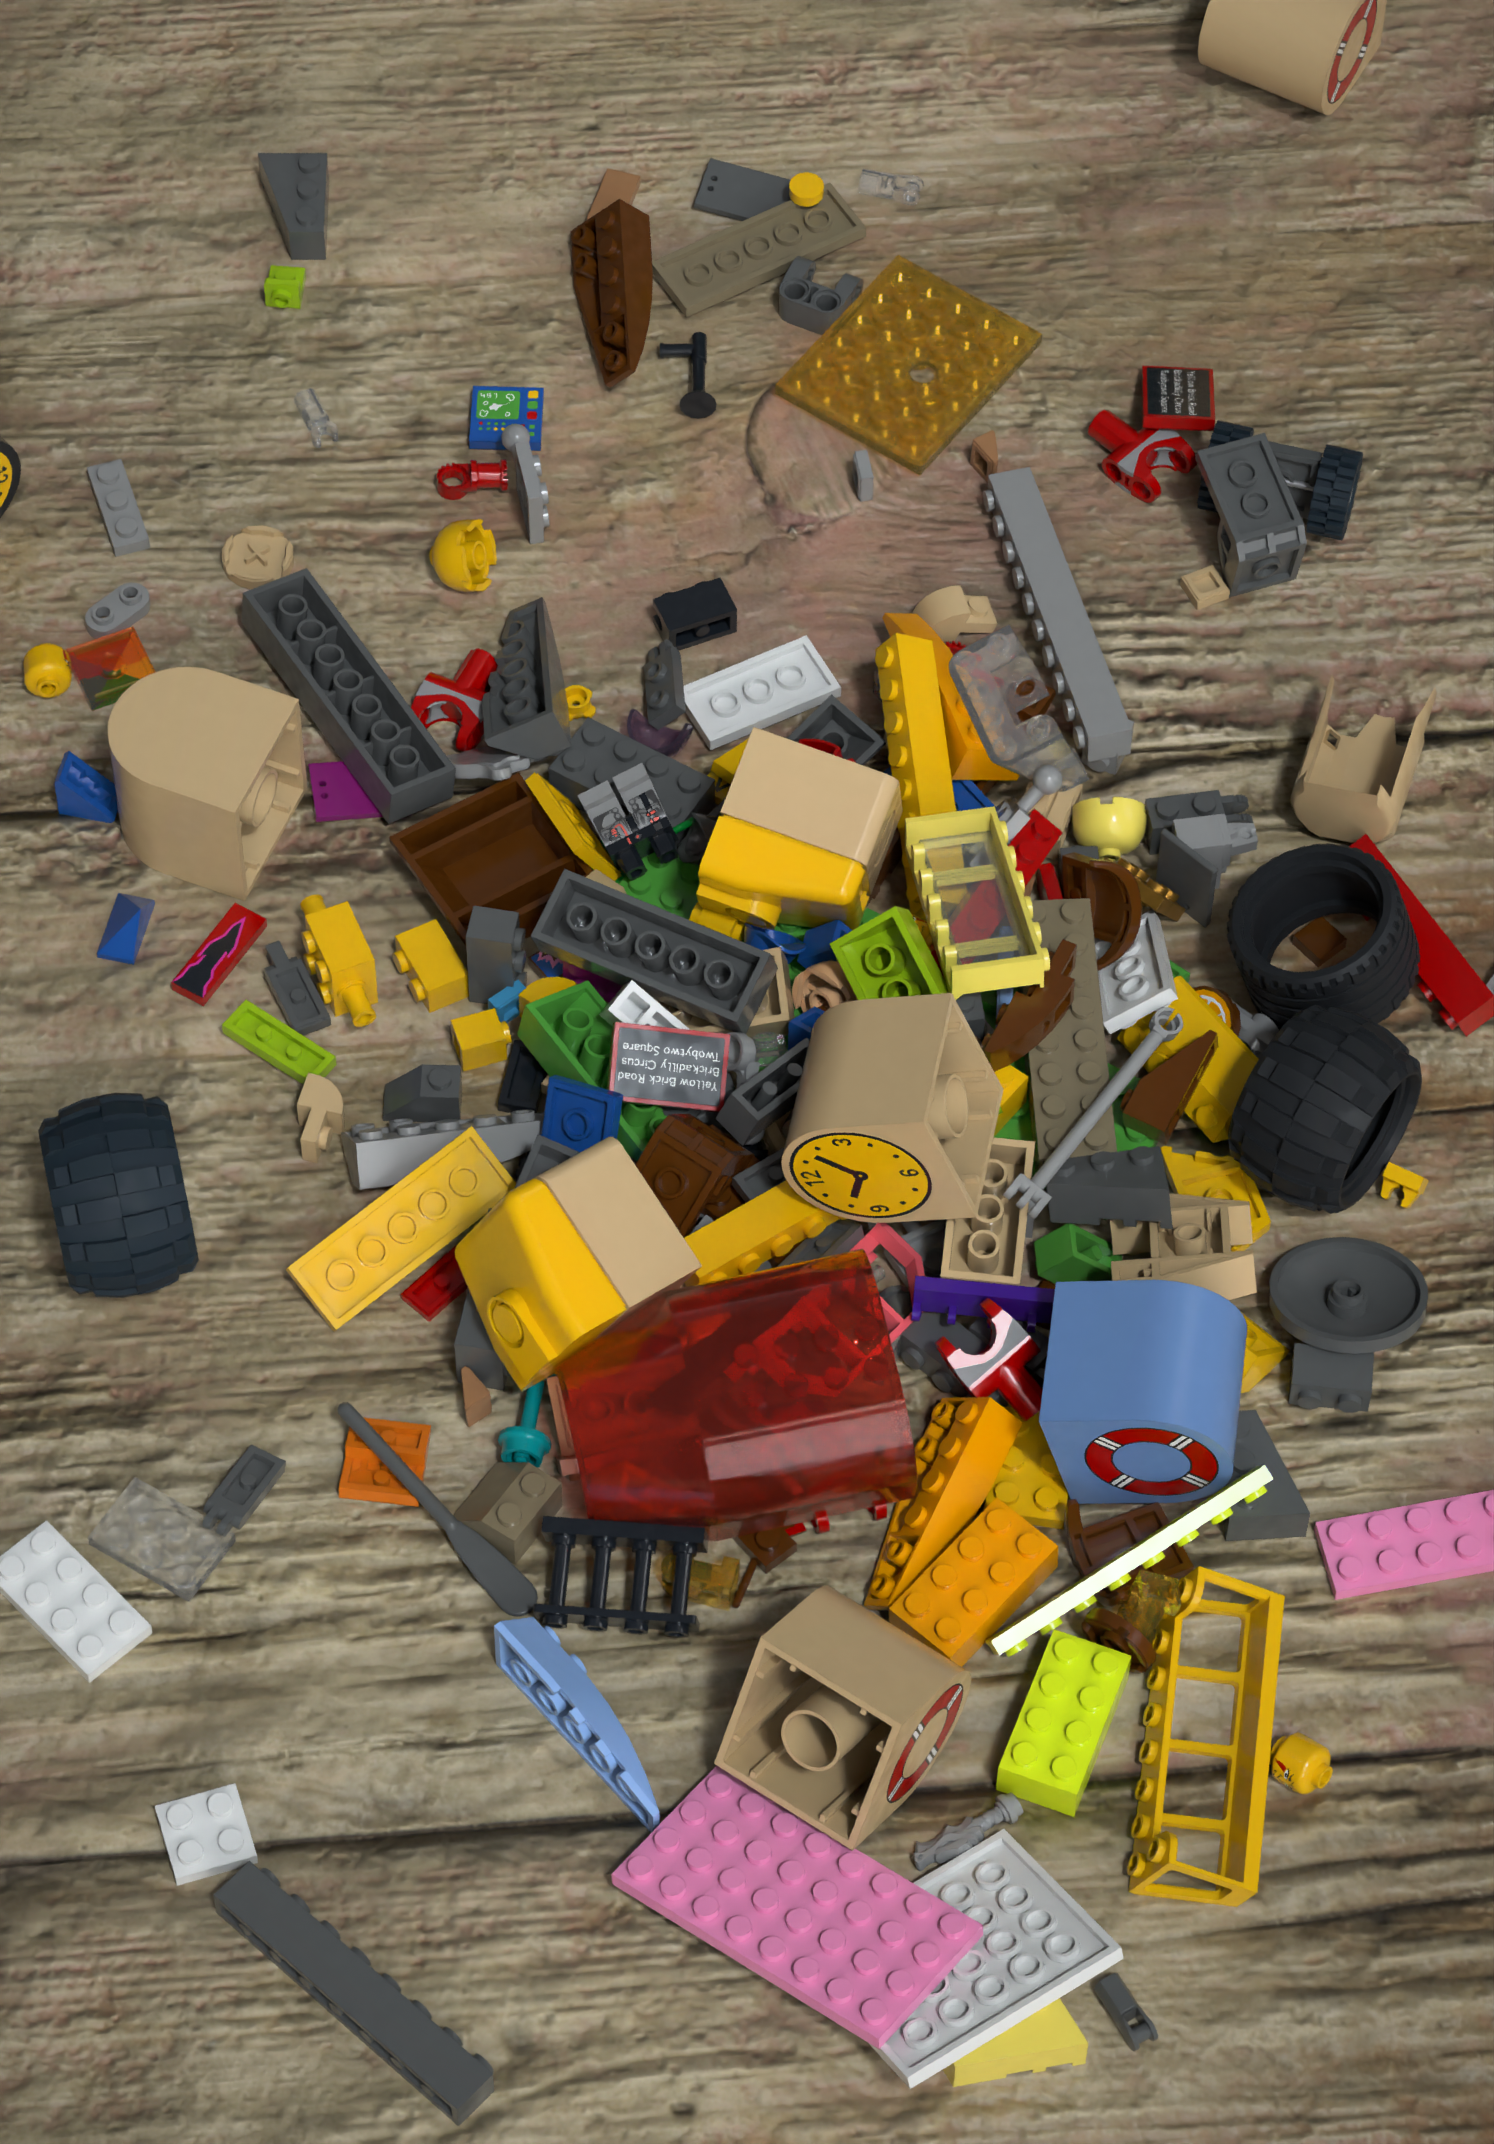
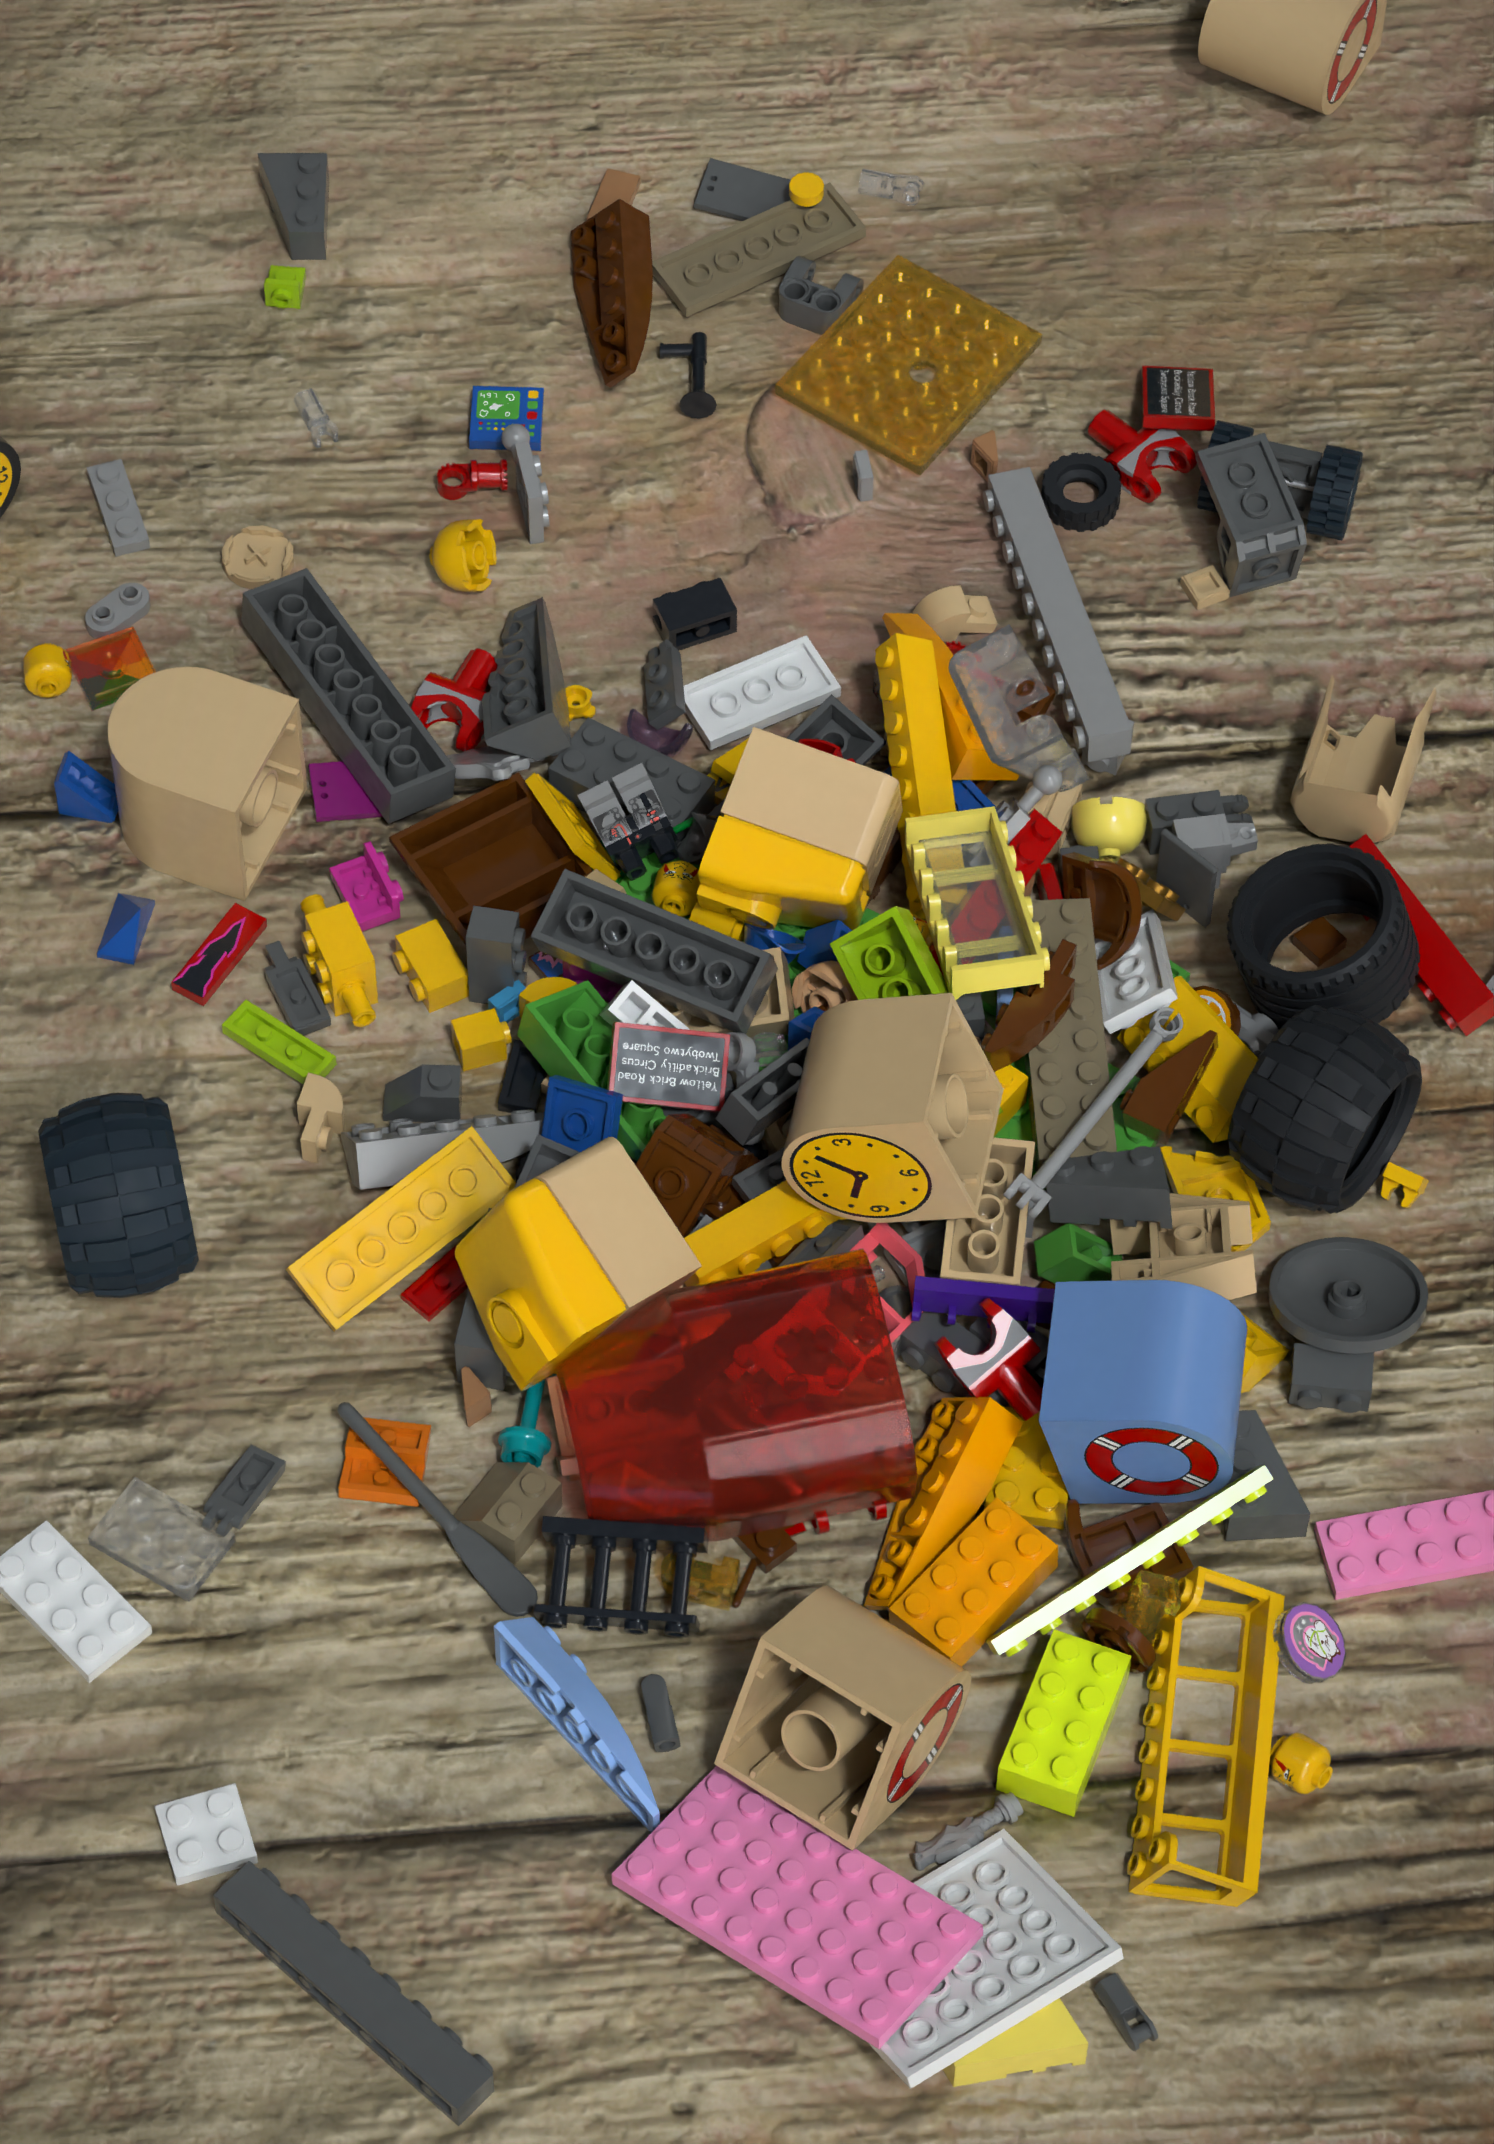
none -> dark pink bracket [329,841,404,932]
none -> dark grey bar [641,1674,681,1753]
none -> yellow head [652,861,700,917]
none -> black tyre [1041,452,1121,532]
none -> tile [1273,1602,1346,1684]

